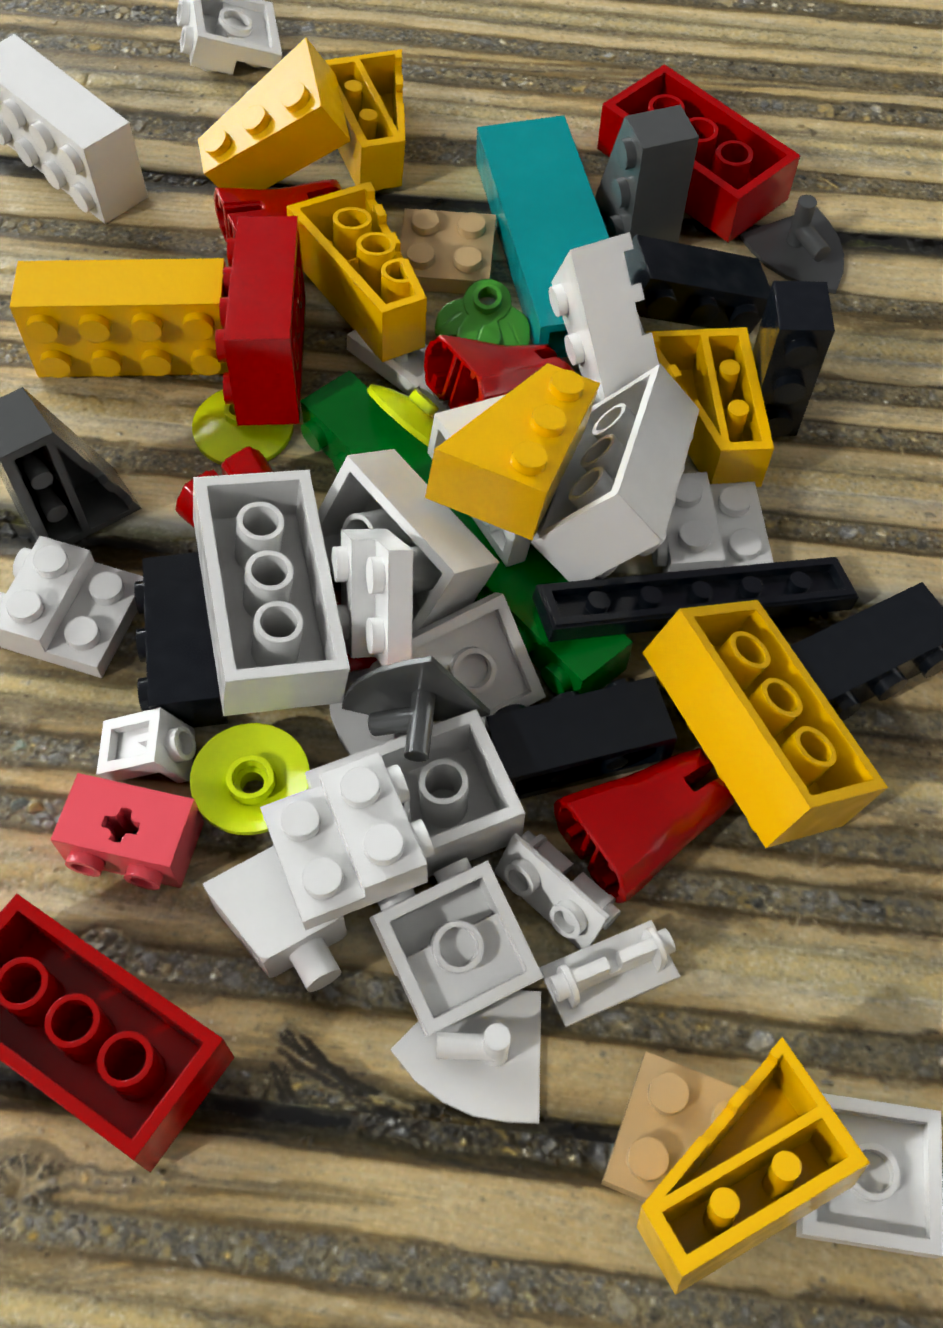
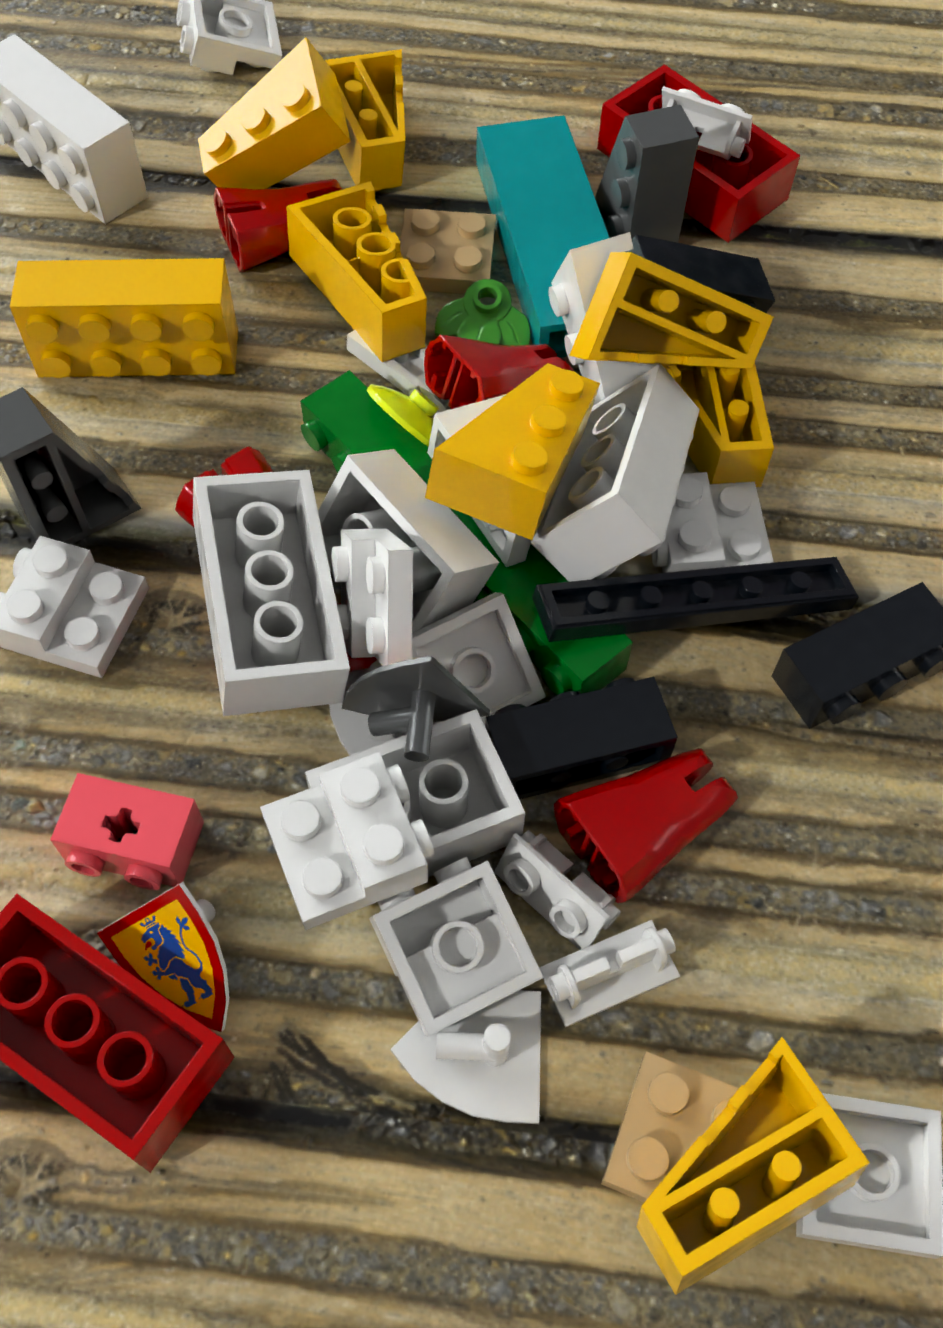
white bracket [96,707,196,783] -> none
black brick [134,552,228,728] -> none
neon yellow dish [190,723,310,835] -> none
neon yellow dish [192,389,294,465] -> none
white torso [202,846,347,992] -> none
red brick [215,216,306,426] -> none
yellow brick [642,600,888,848] -> none
dark grey shield [739,195,844,294] -> none
black brick [753,281,835,437] -> none
none -> shield [97,882,230,1032]
none -> yellow wedge [569,252,774,369]
none -> white hinge [662,86,753,160]

